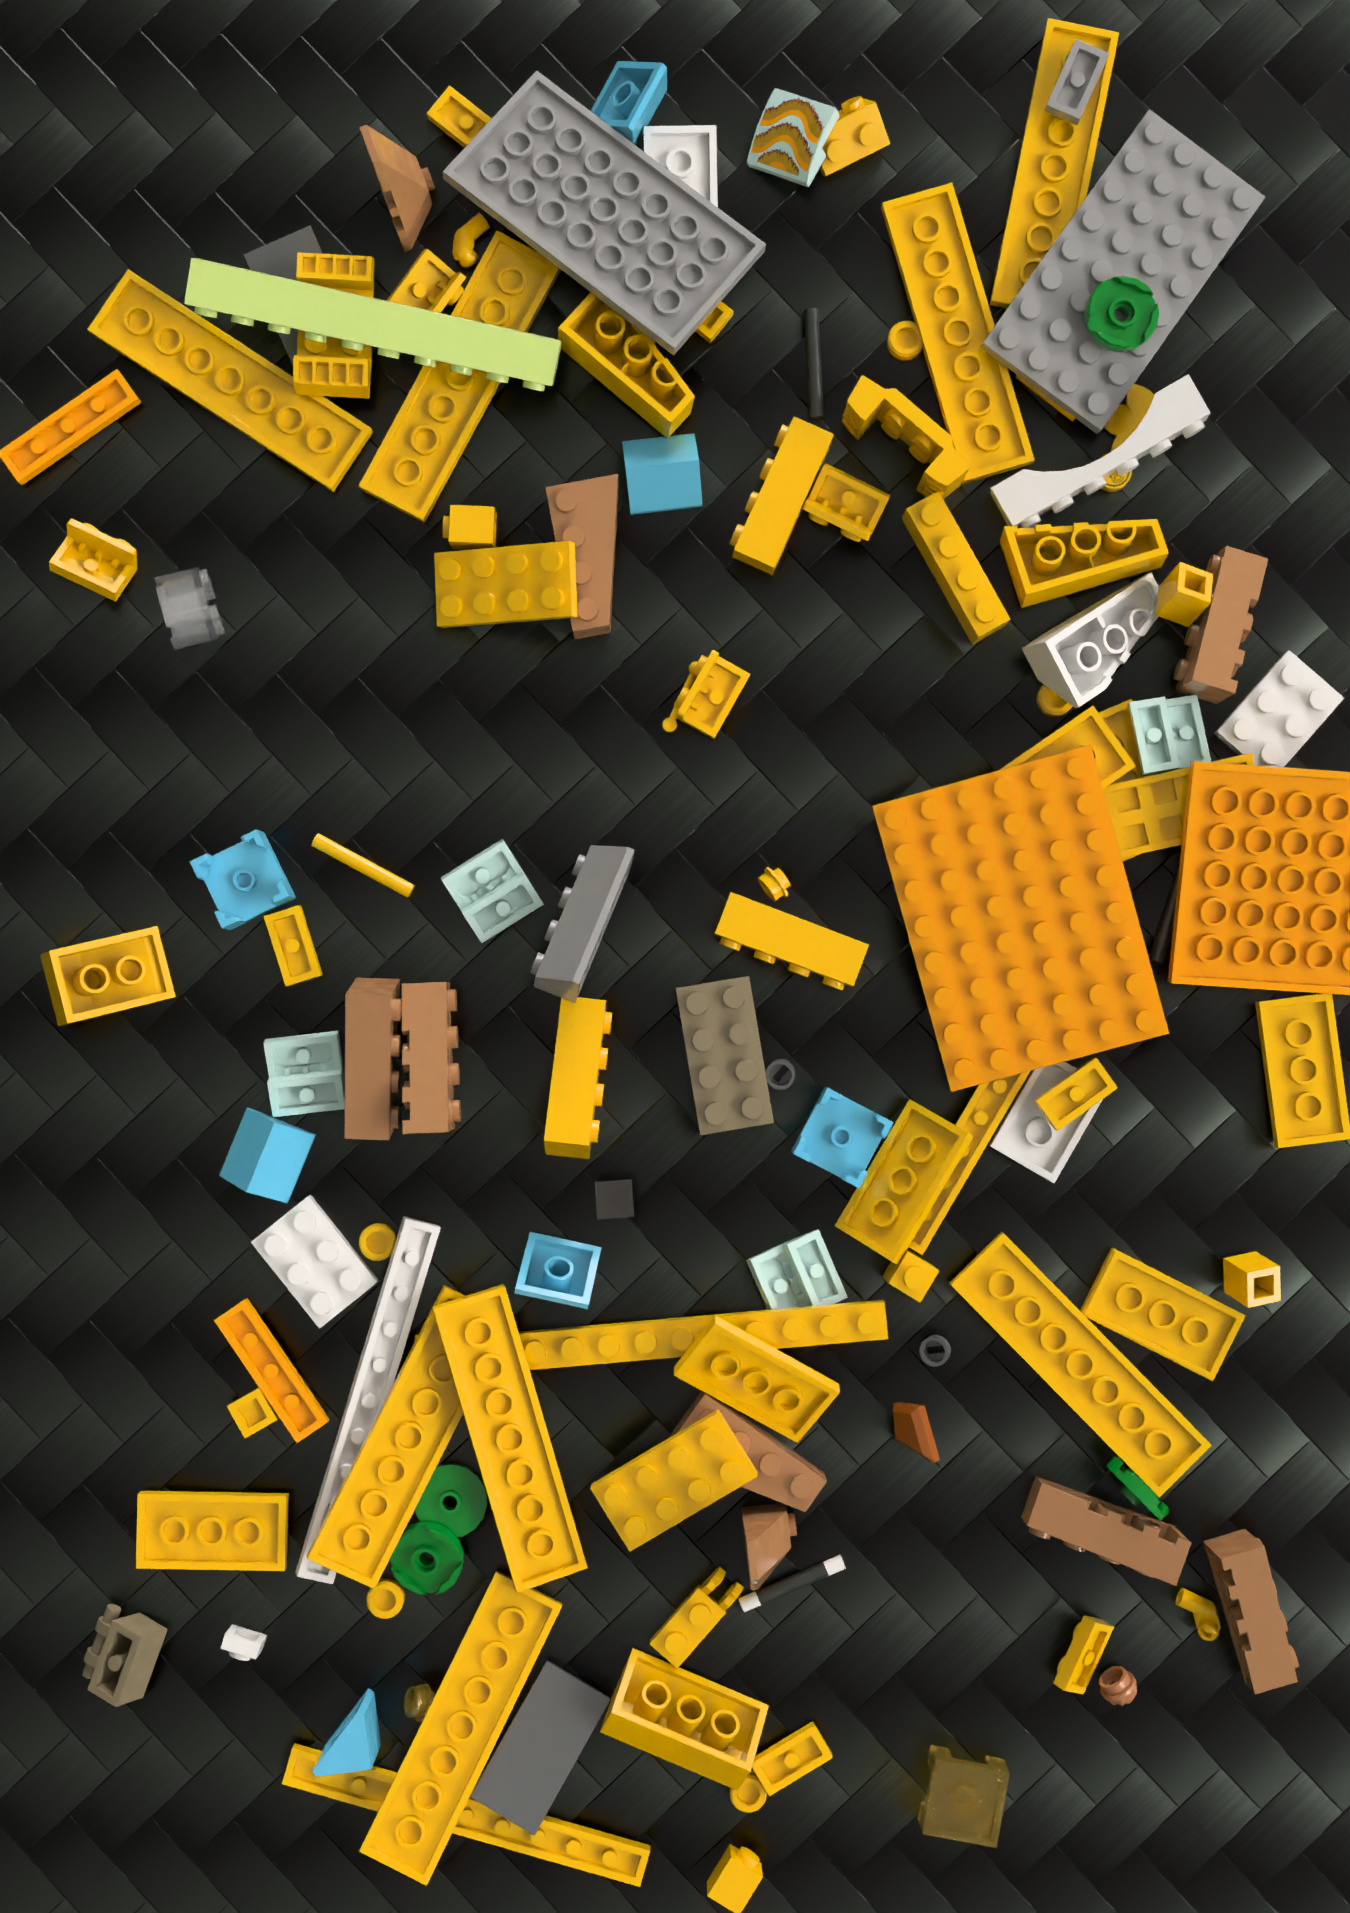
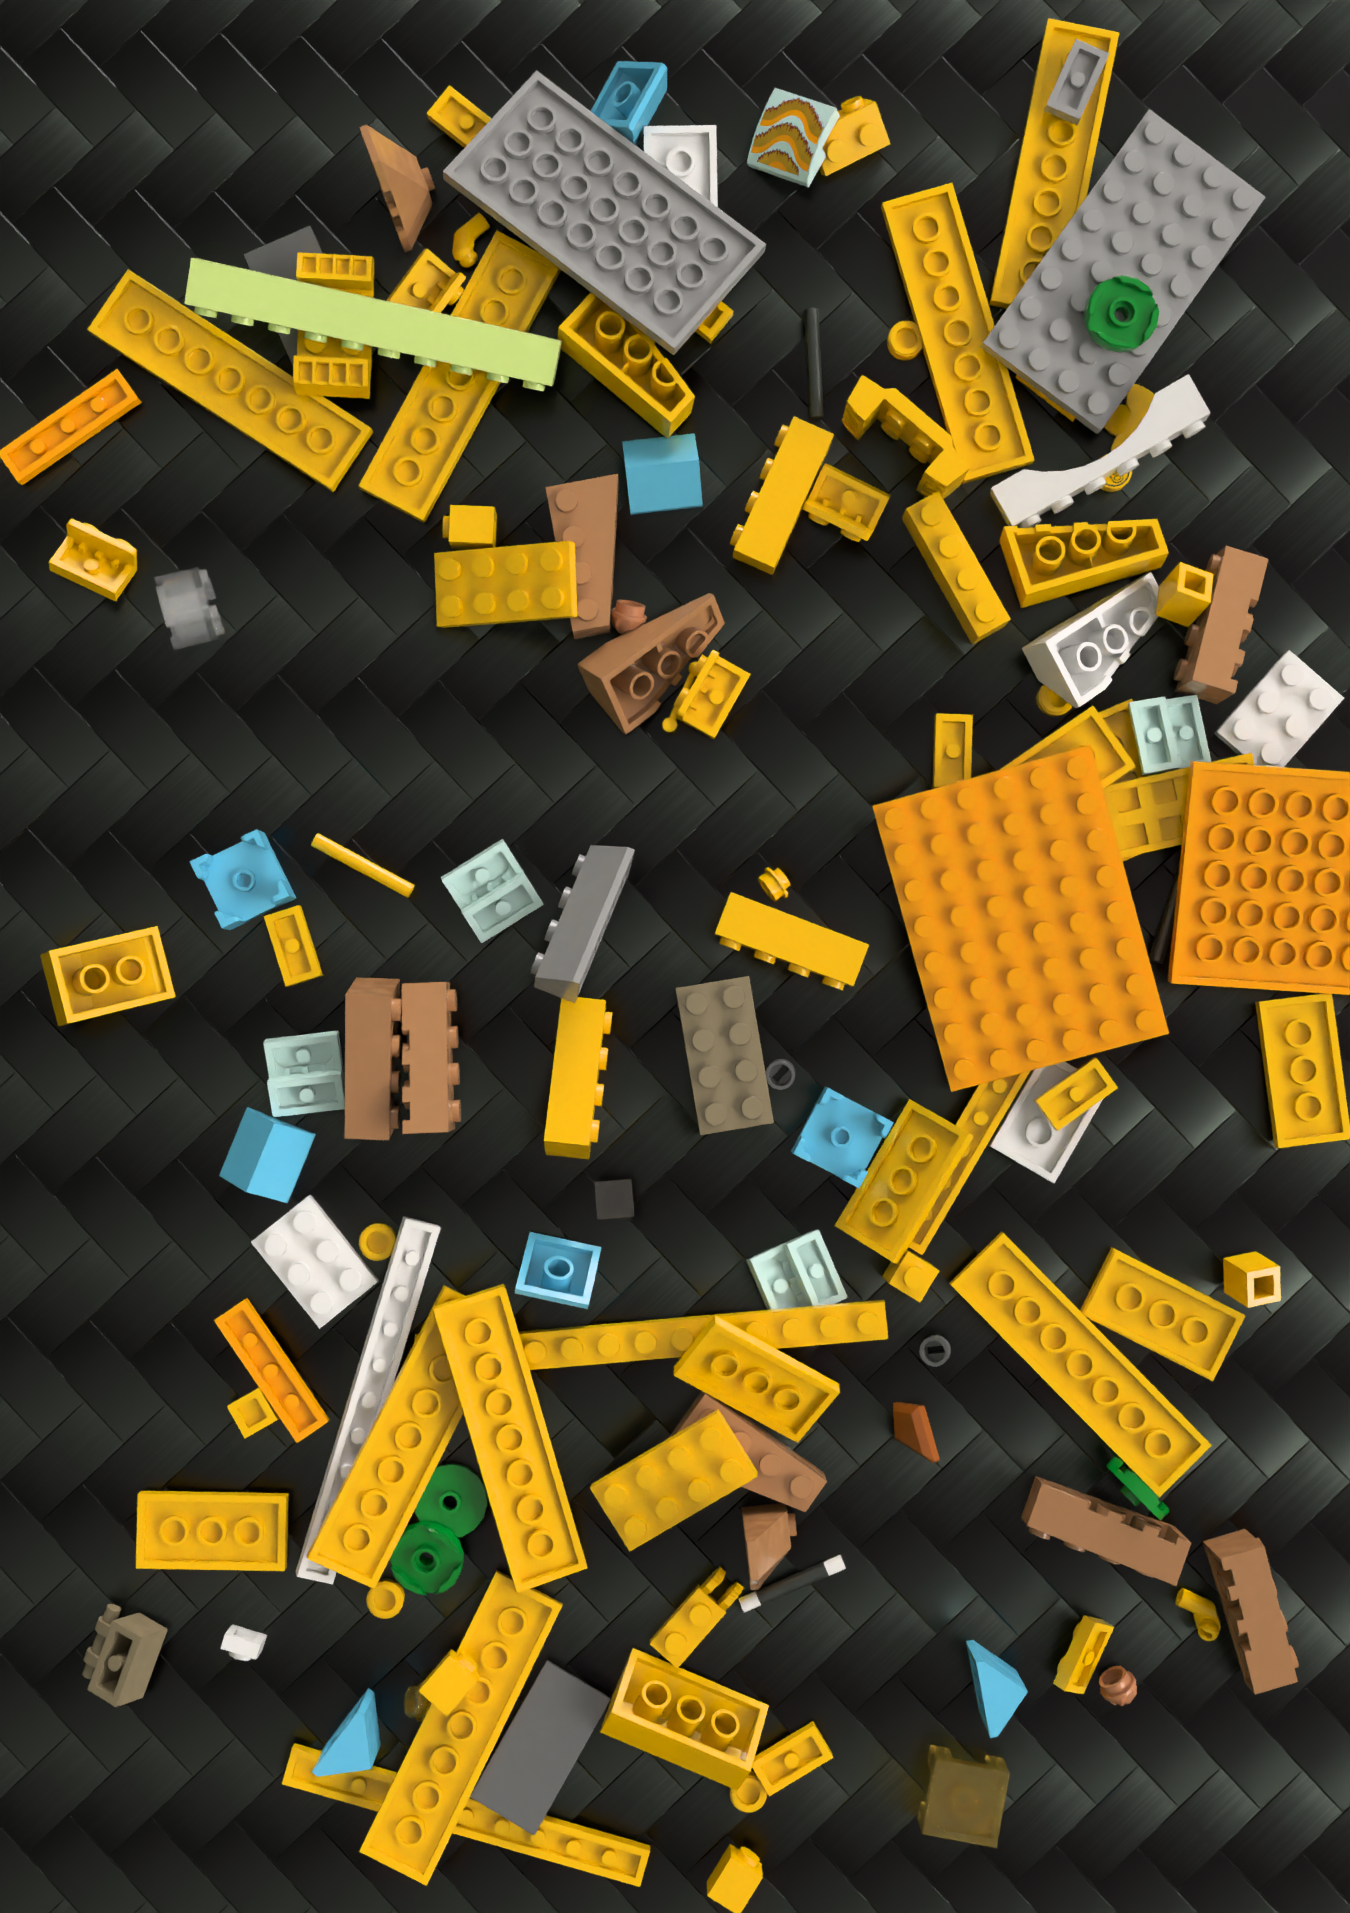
none -> yellow brick [419,1649,479,1717]
none -> medium nougat wedge [577,593,725,734]
none -> nougat plate [611,599,647,635]
none -> yellow plate [932,714,973,788]
none -> medium azure slope [966,1640,1028,1738]

